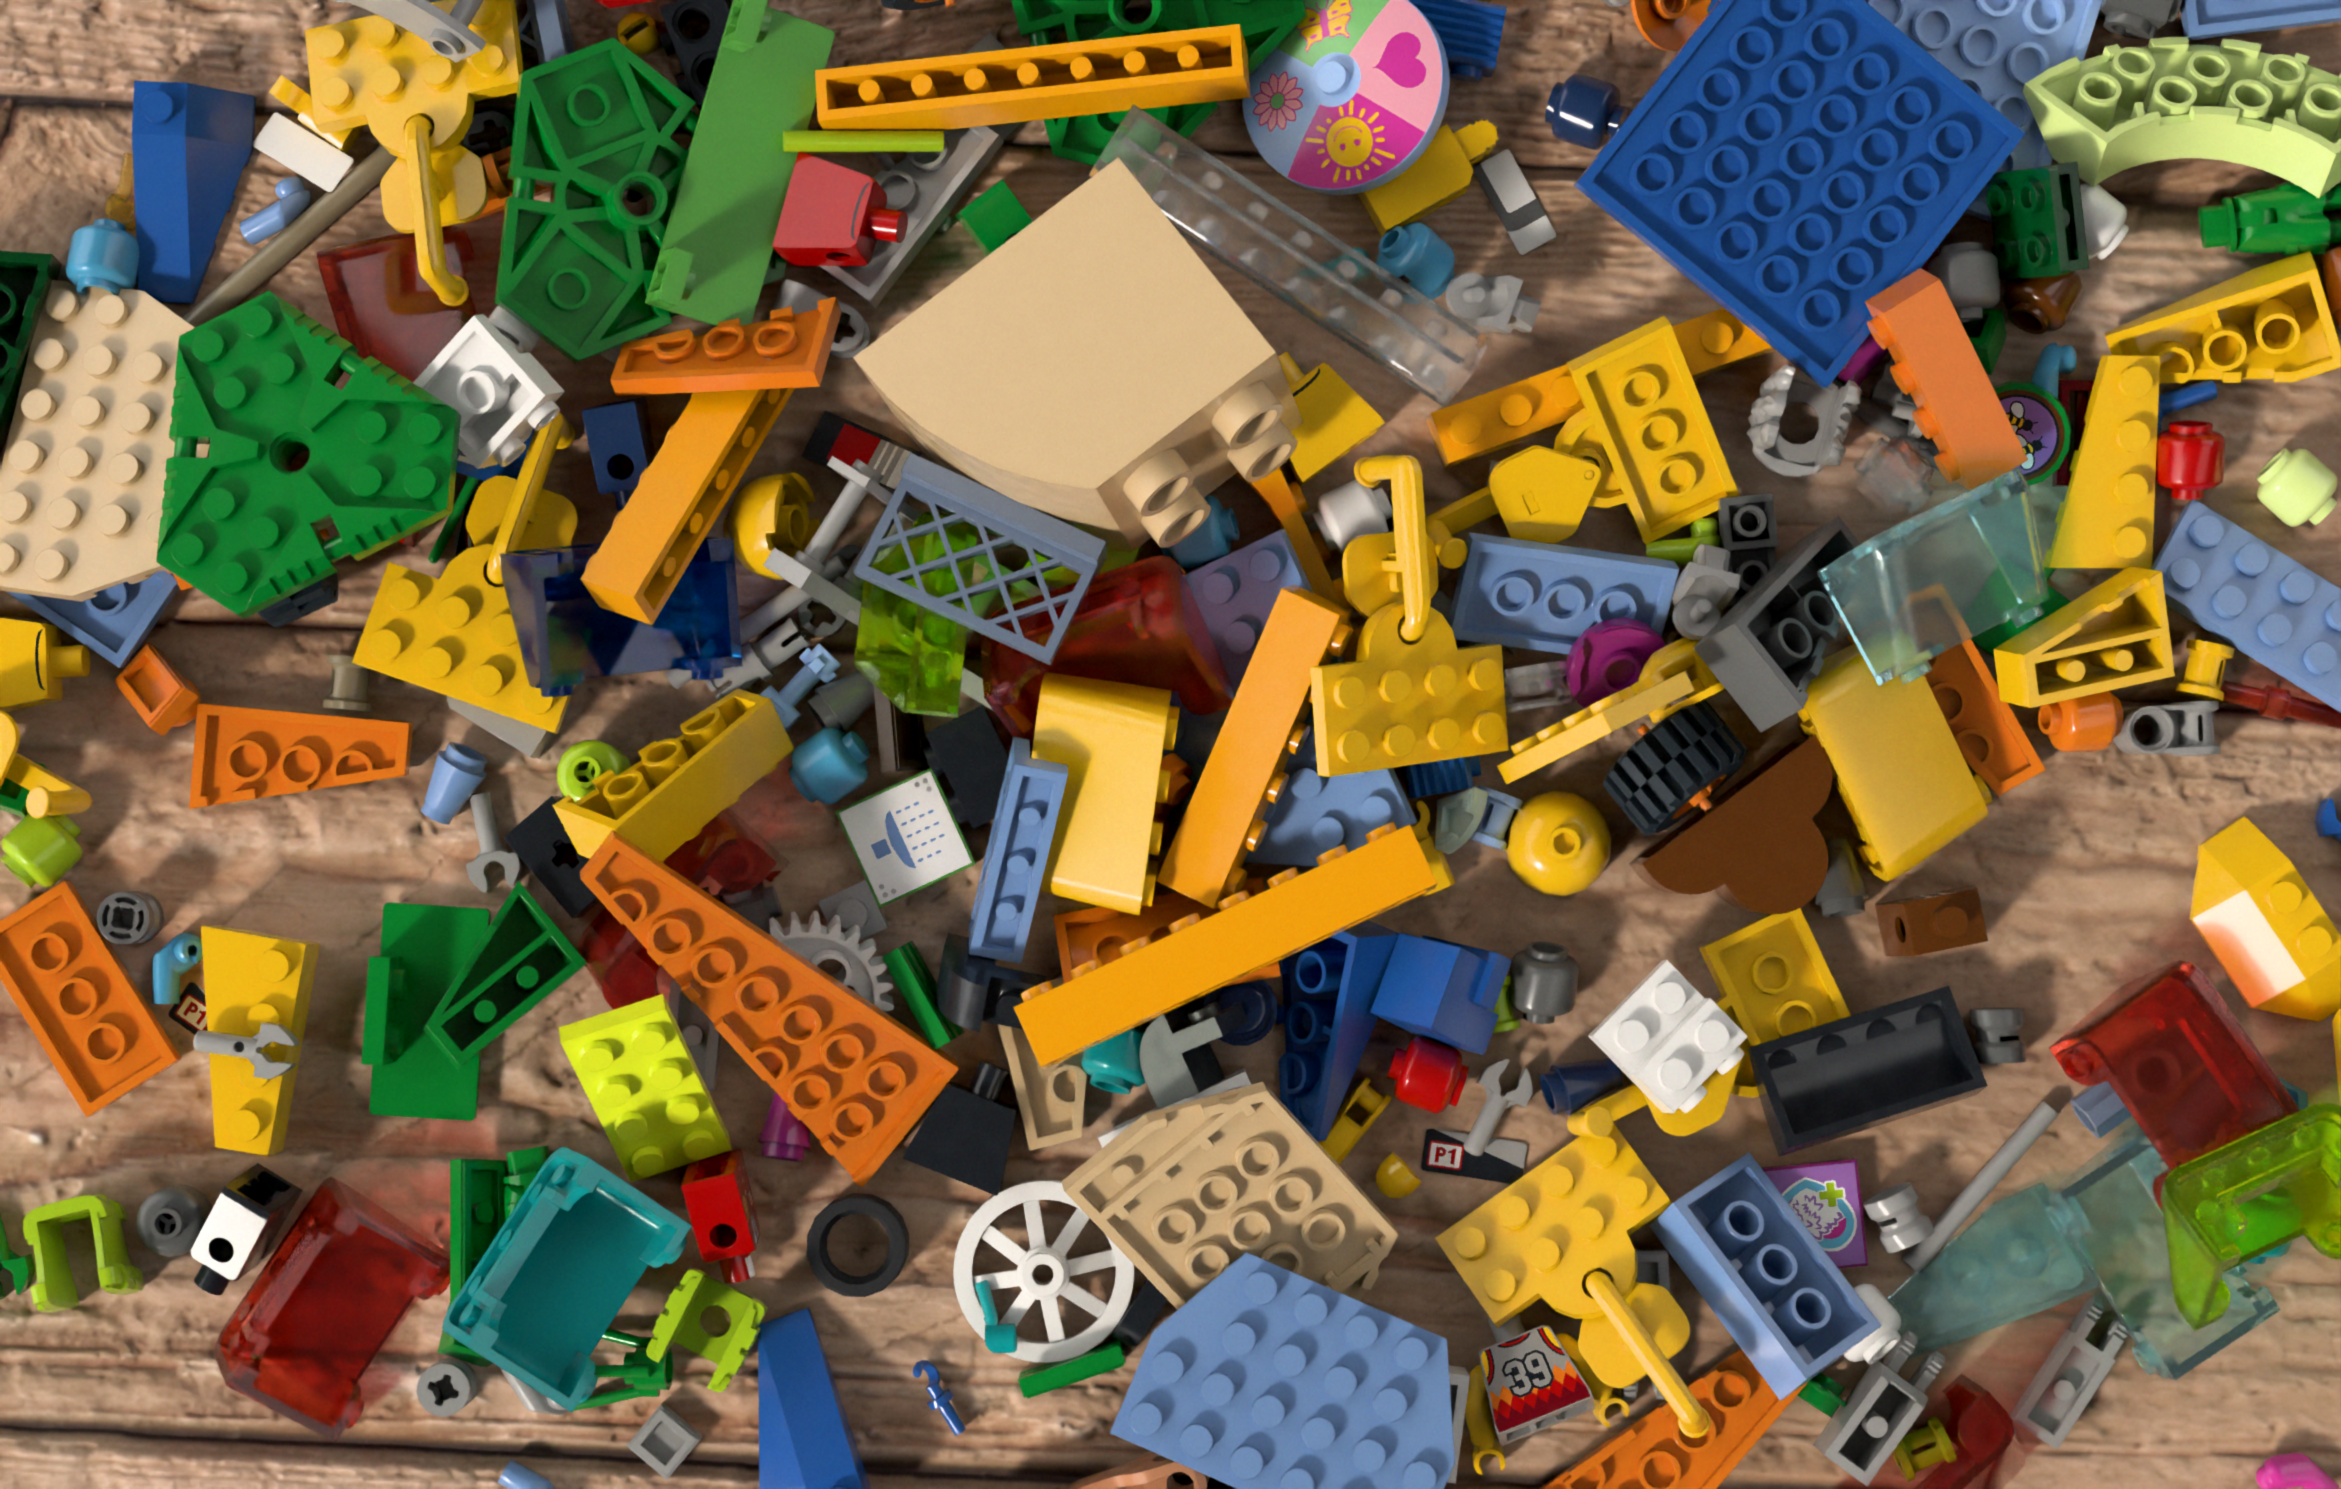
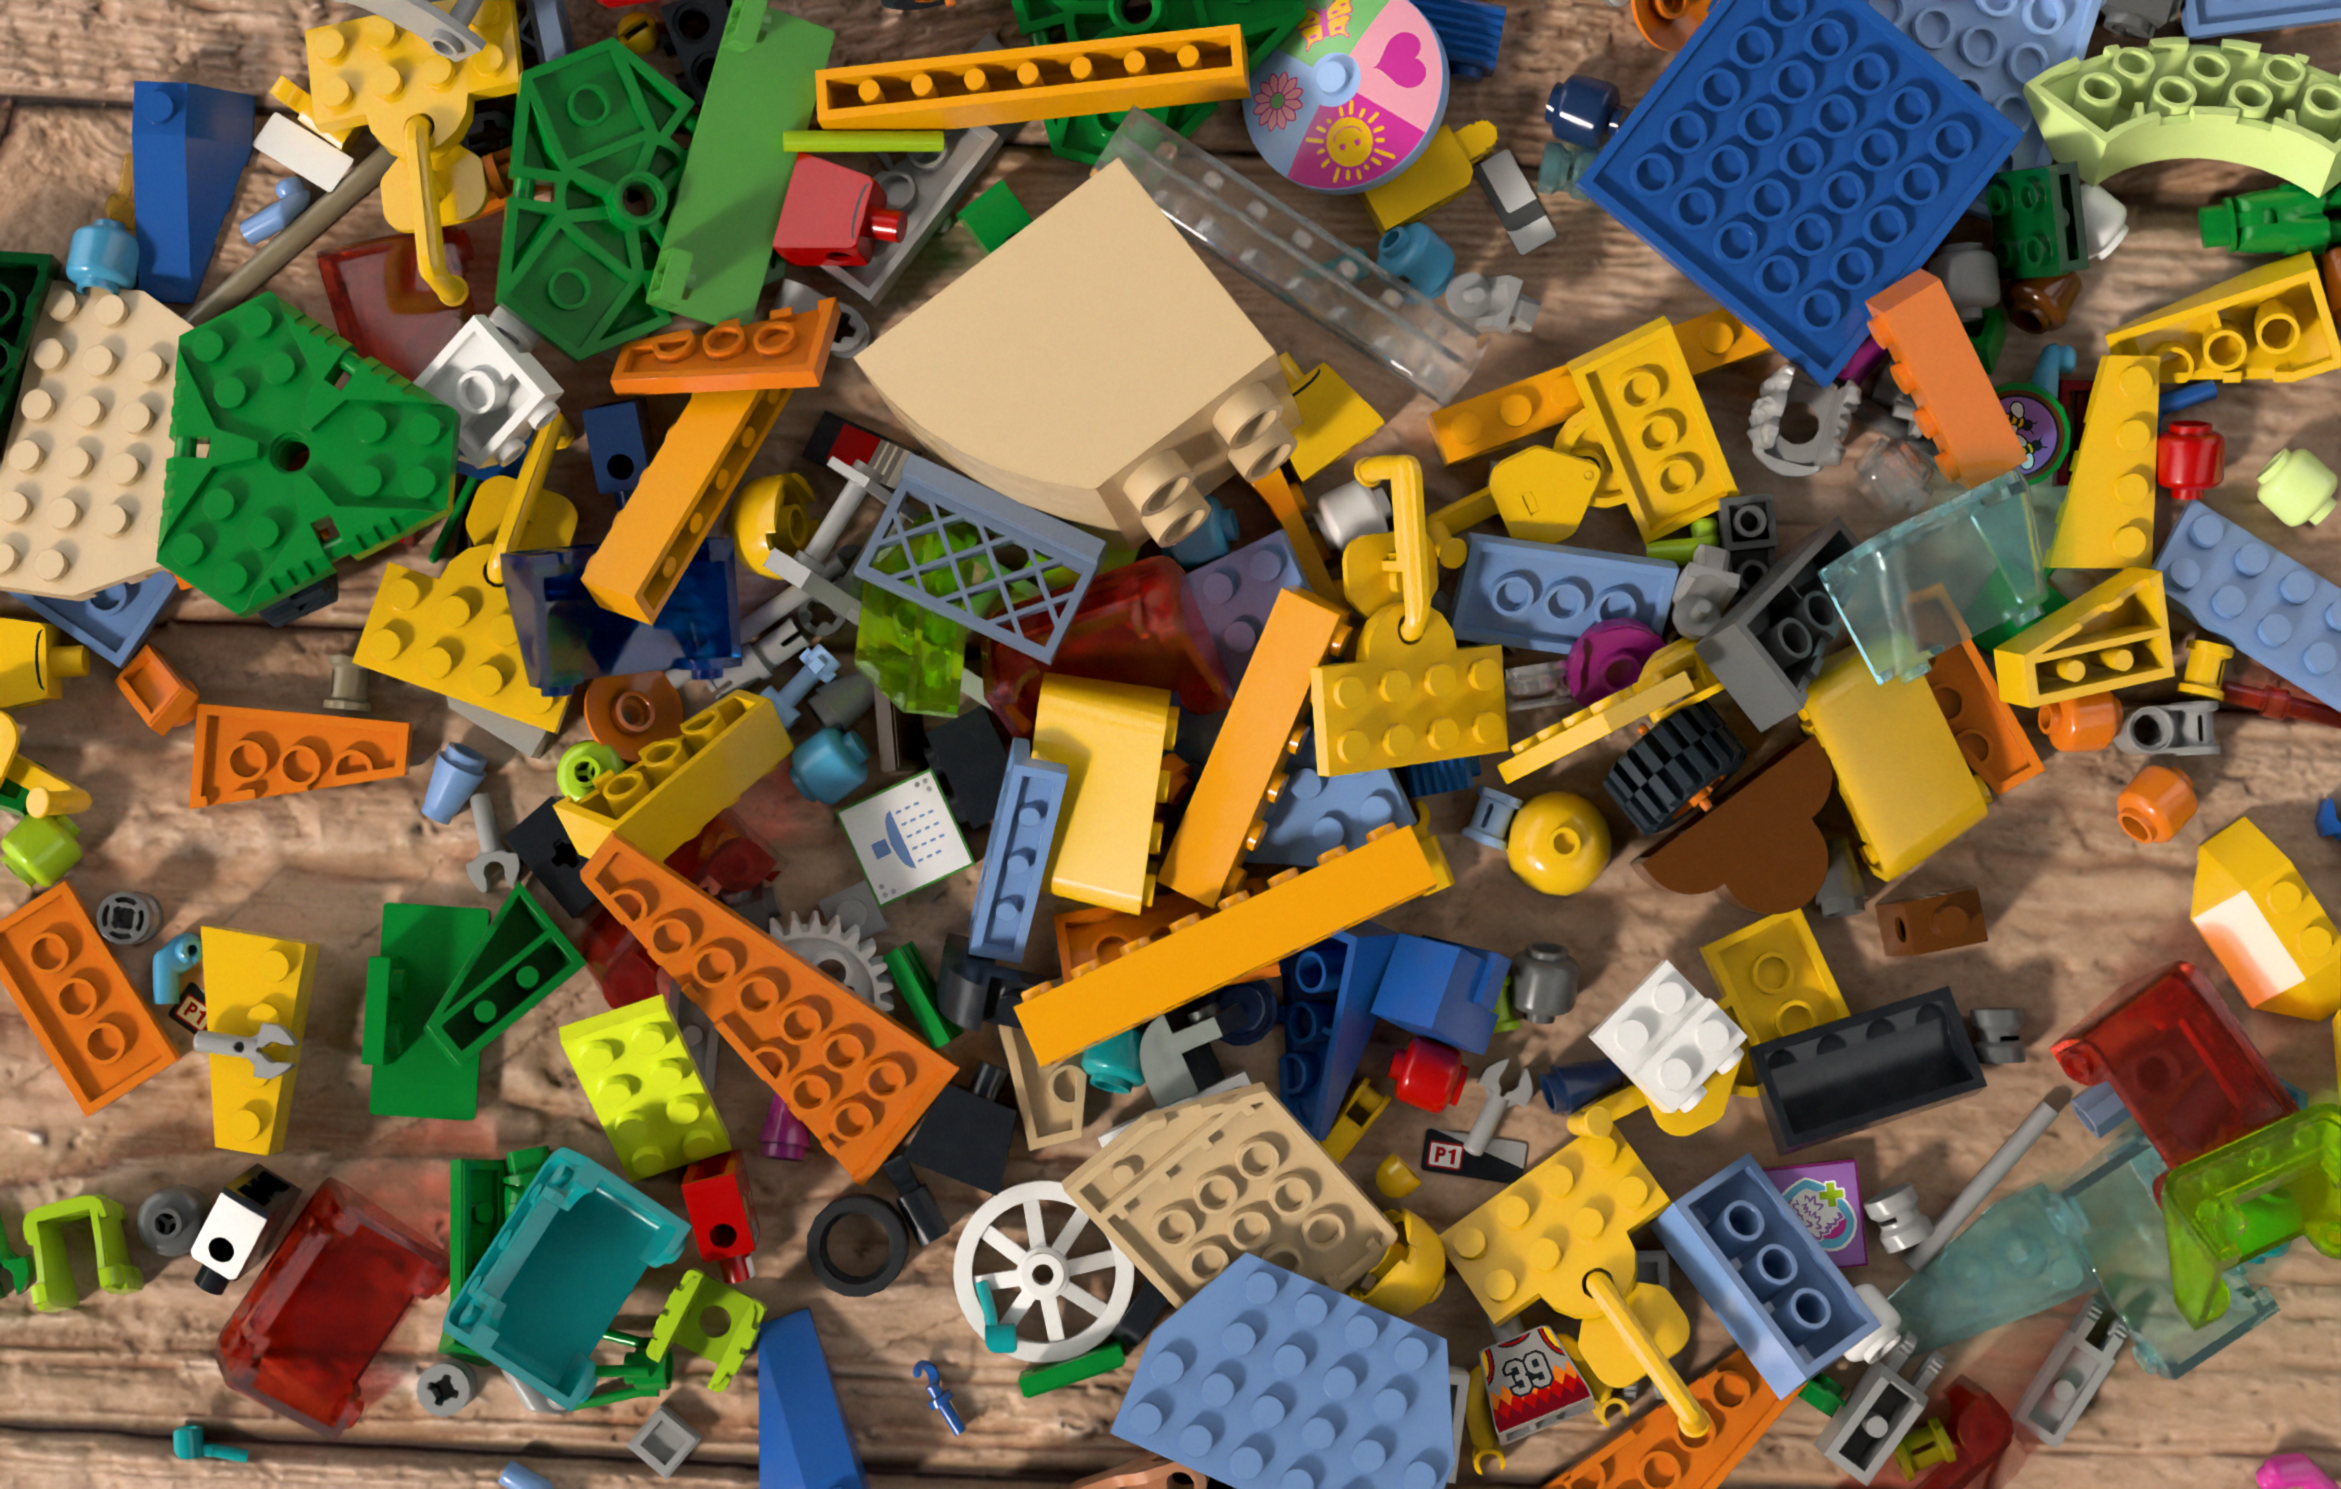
light aqua tile [1435,787,1488,854] -> none
none -> teal hand [173,1425,249,1463]
none -> orange dish [584,660,684,764]
none -> black bar [883,1152,951,1247]
none -> yellow cylinder [1346,1208,1445,1318]
none -> clear light blue wheel [1535,141,1599,202]
none -> orange head [2117,765,2198,844]

